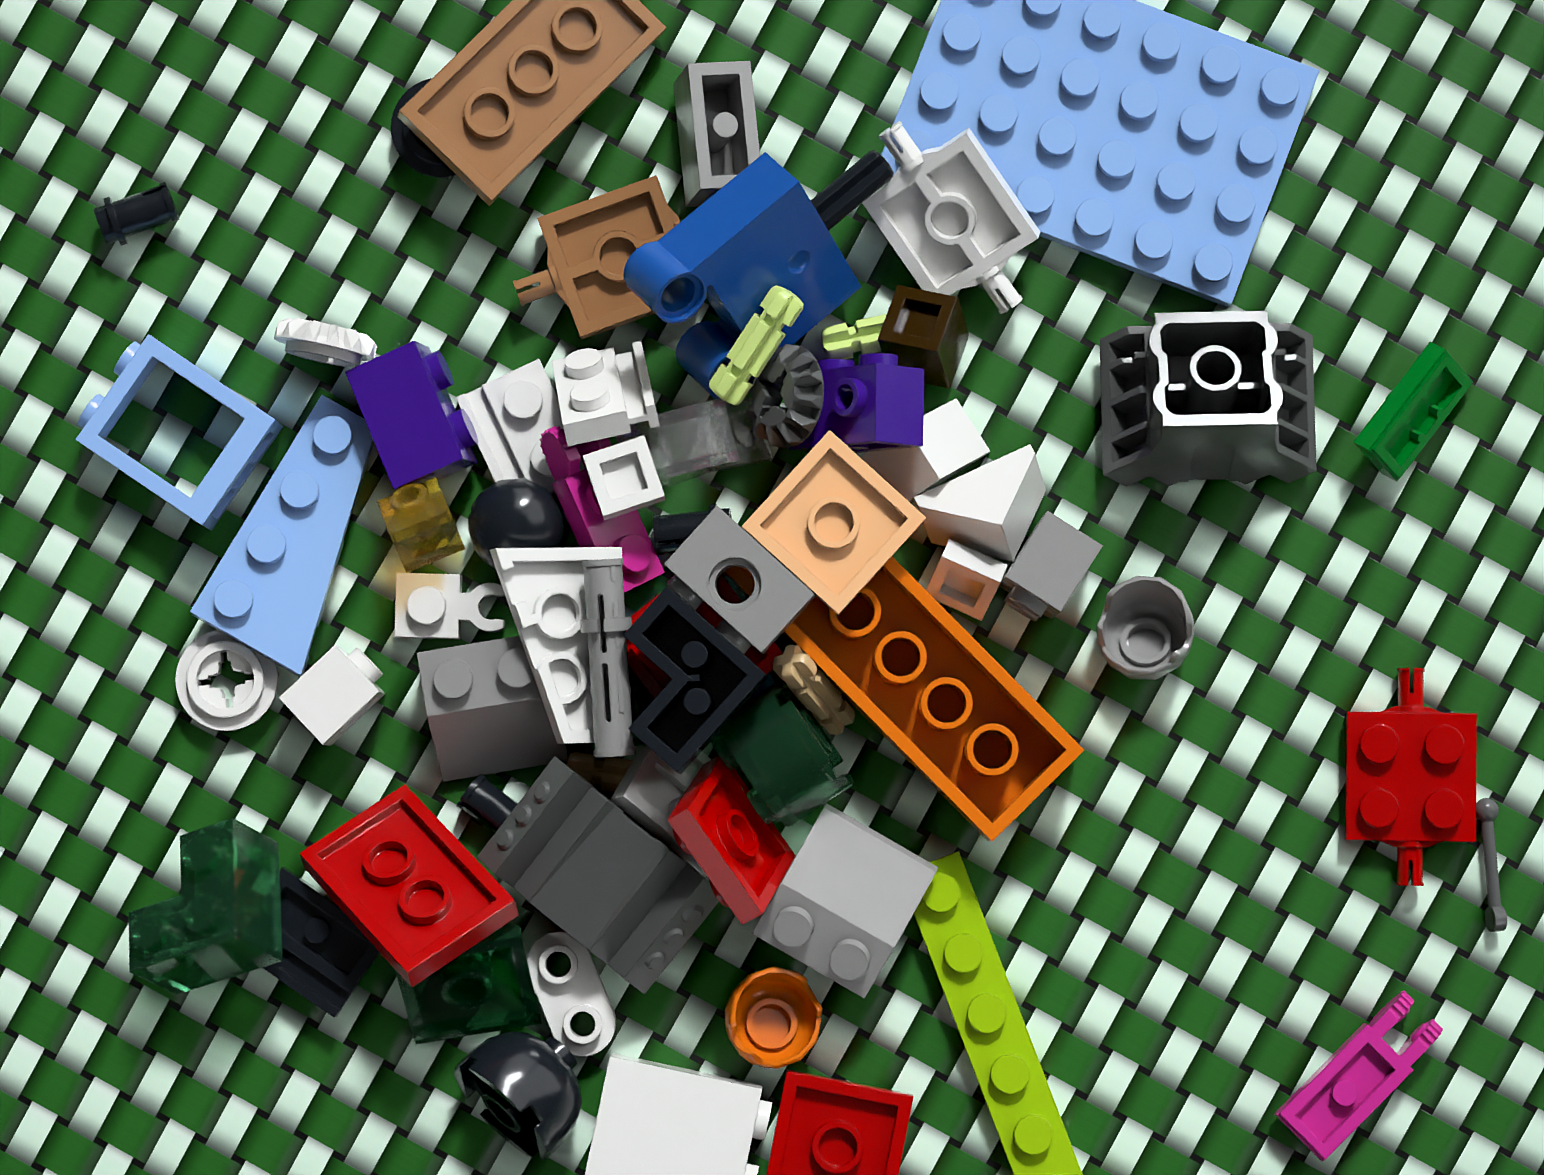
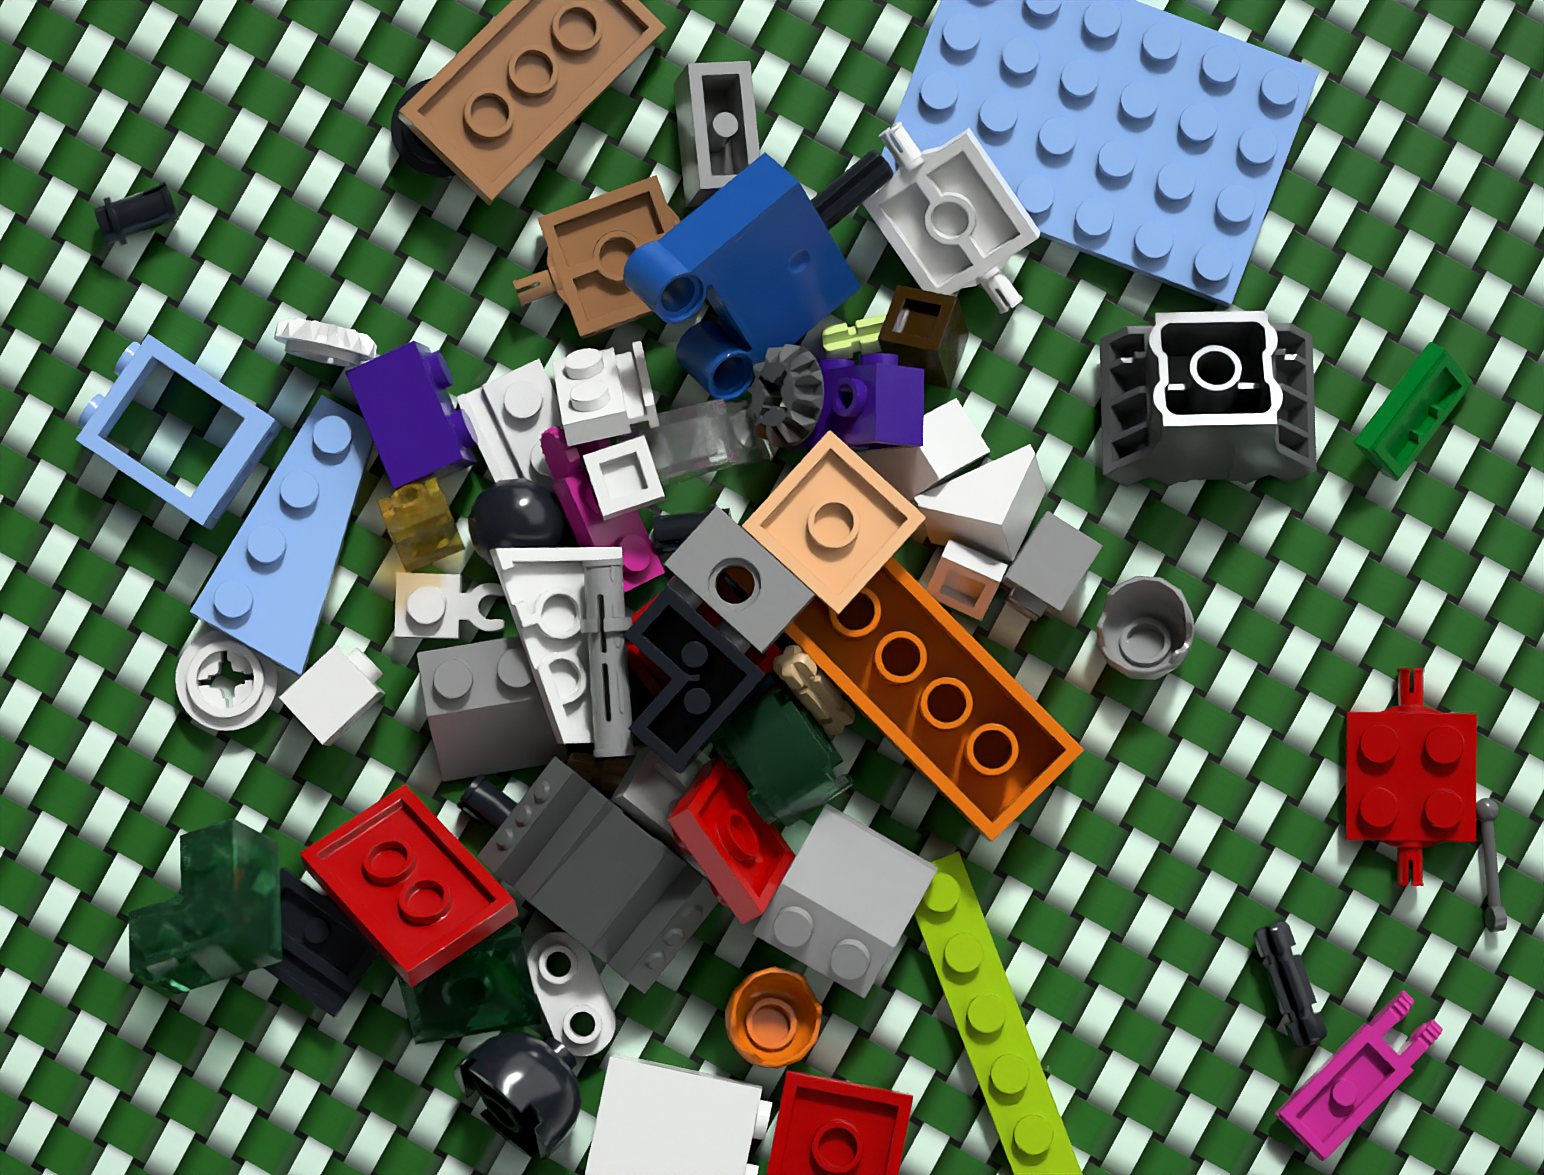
yellowish green axle [709,285,804,405] -> none
none -> black axle [1253,921,1327,1048]

